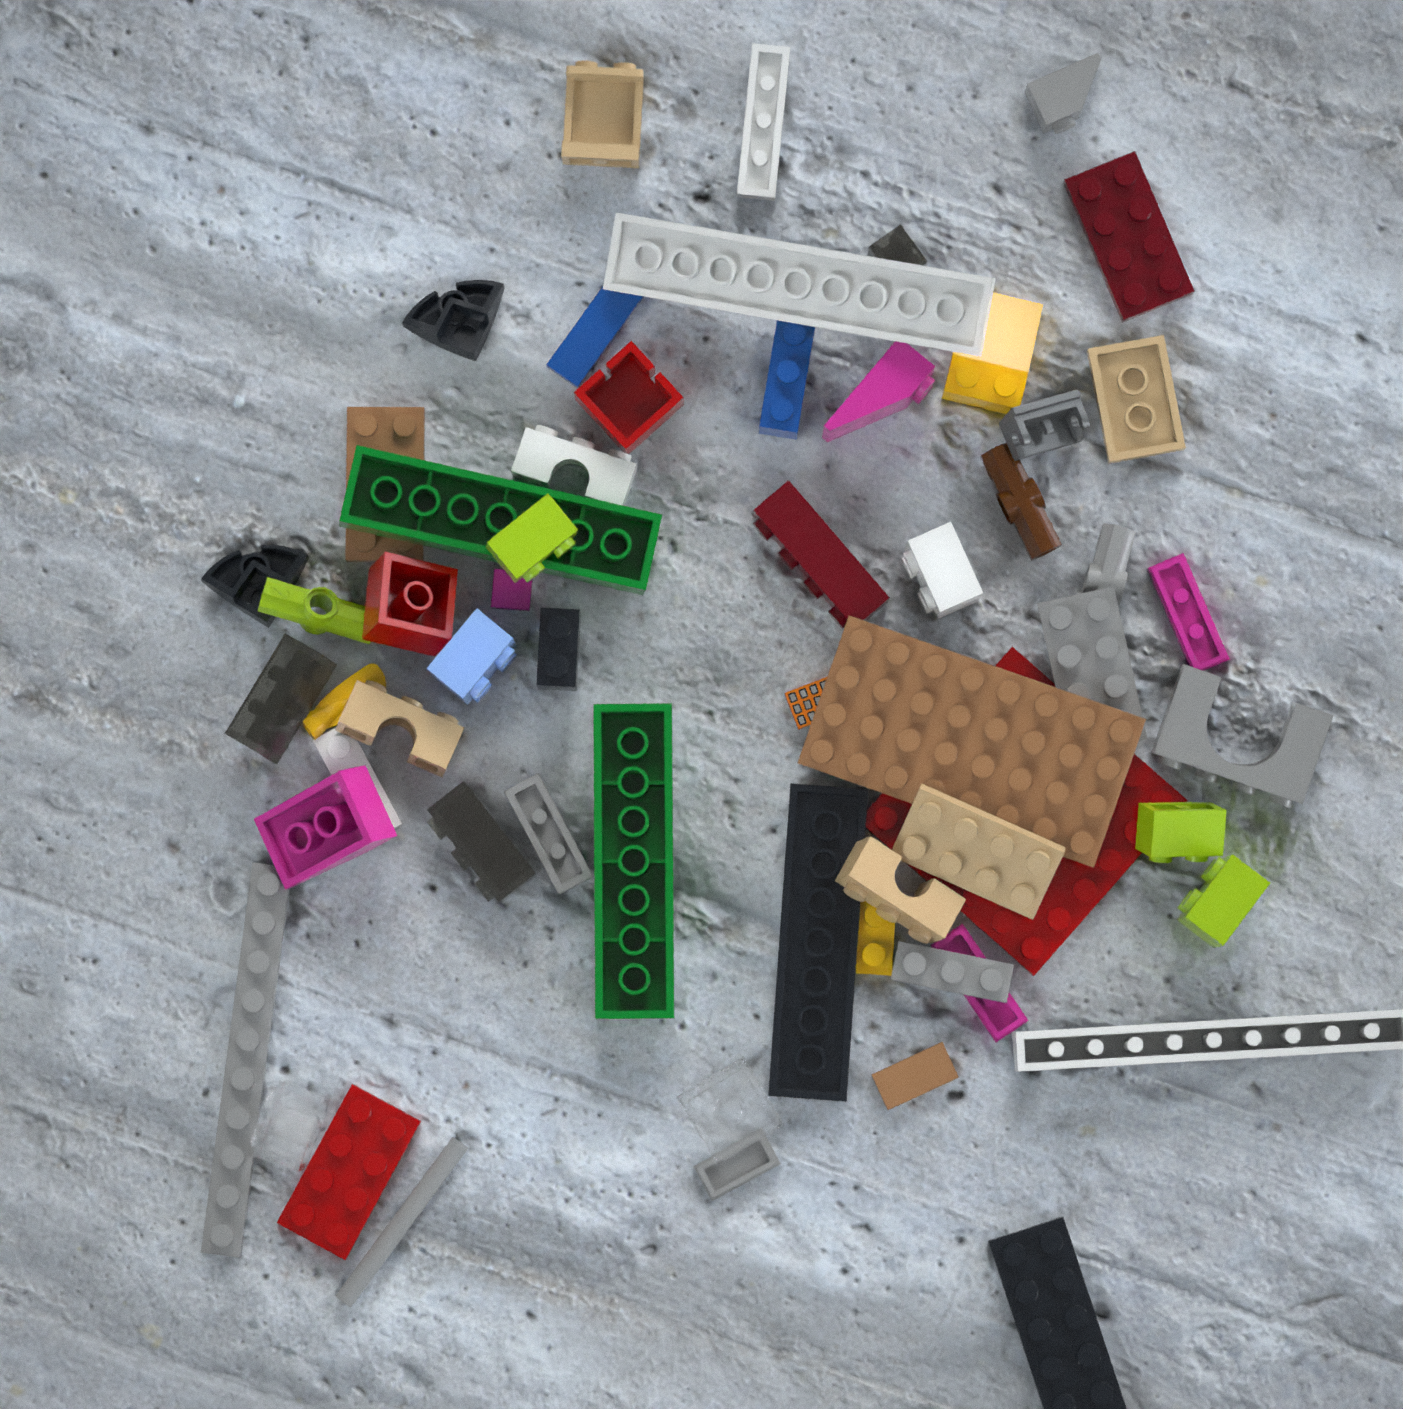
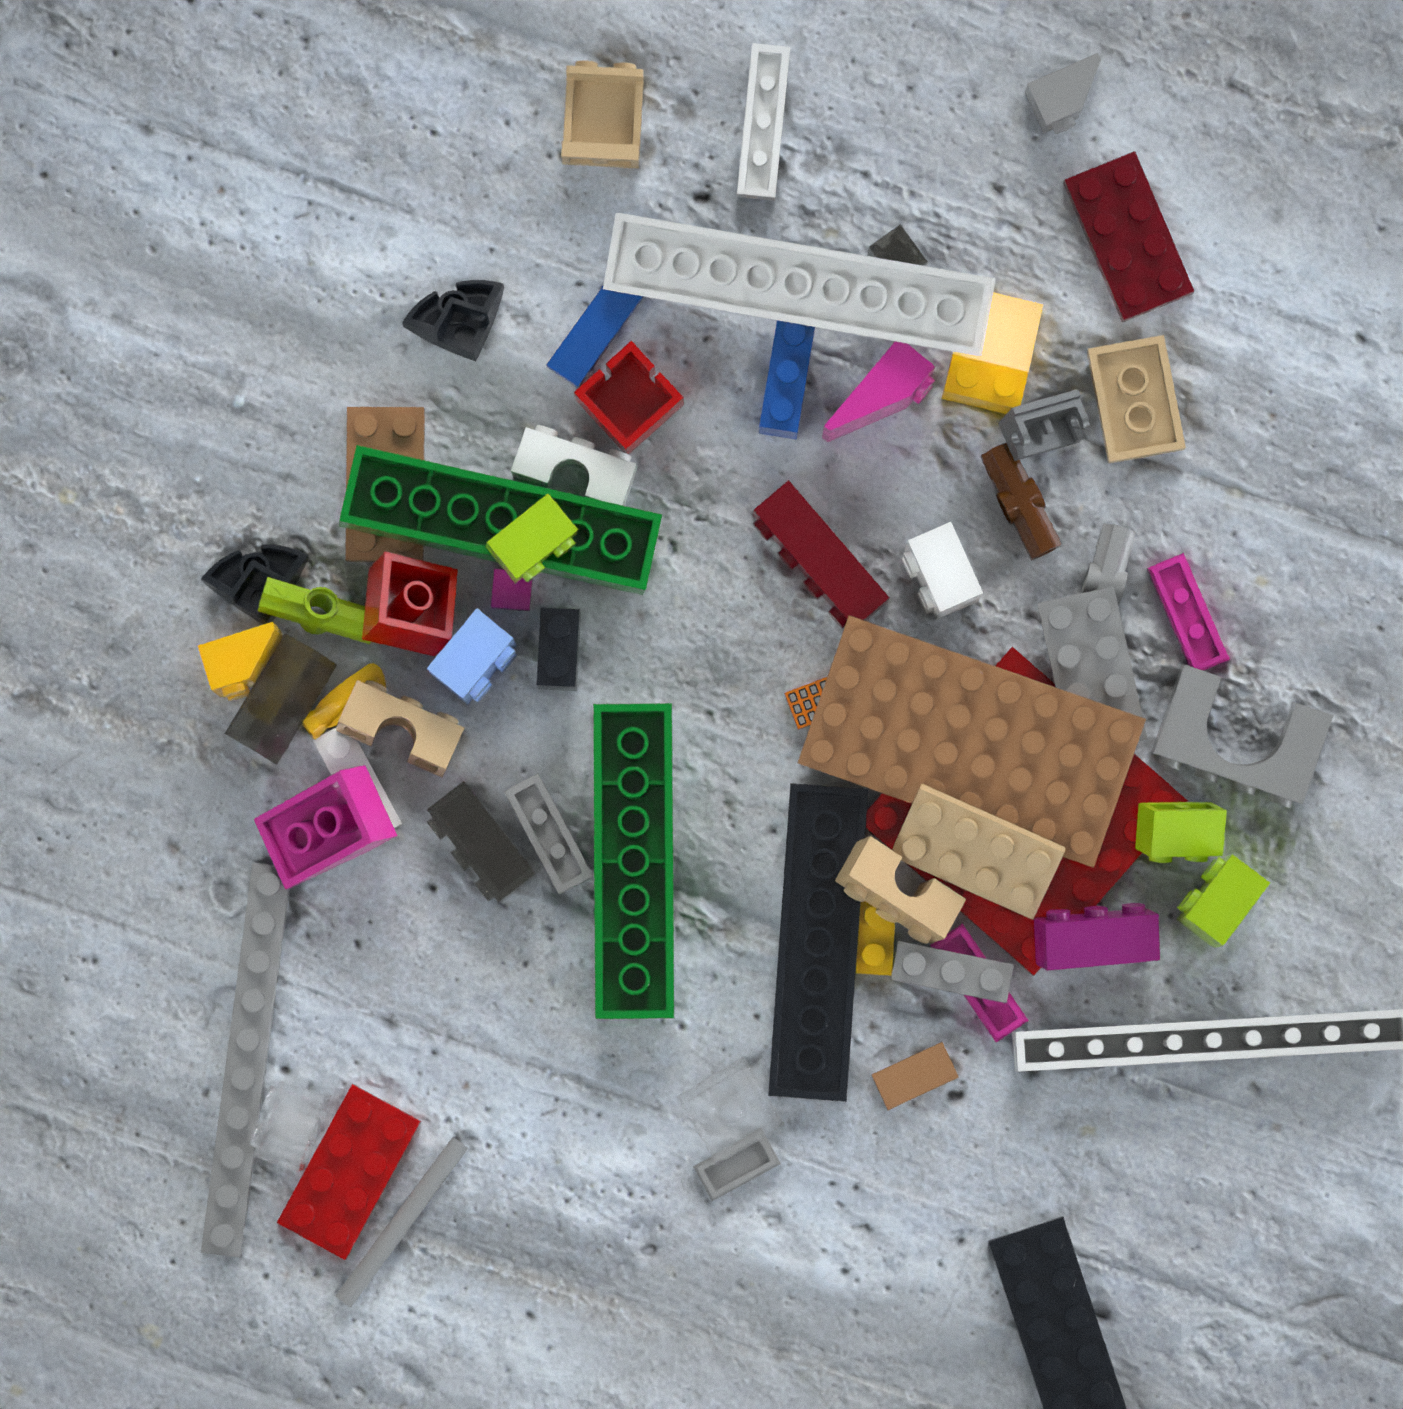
none -> yellow slope [198,622,283,701]
none -> magenta brick [1034,903,1160,971]

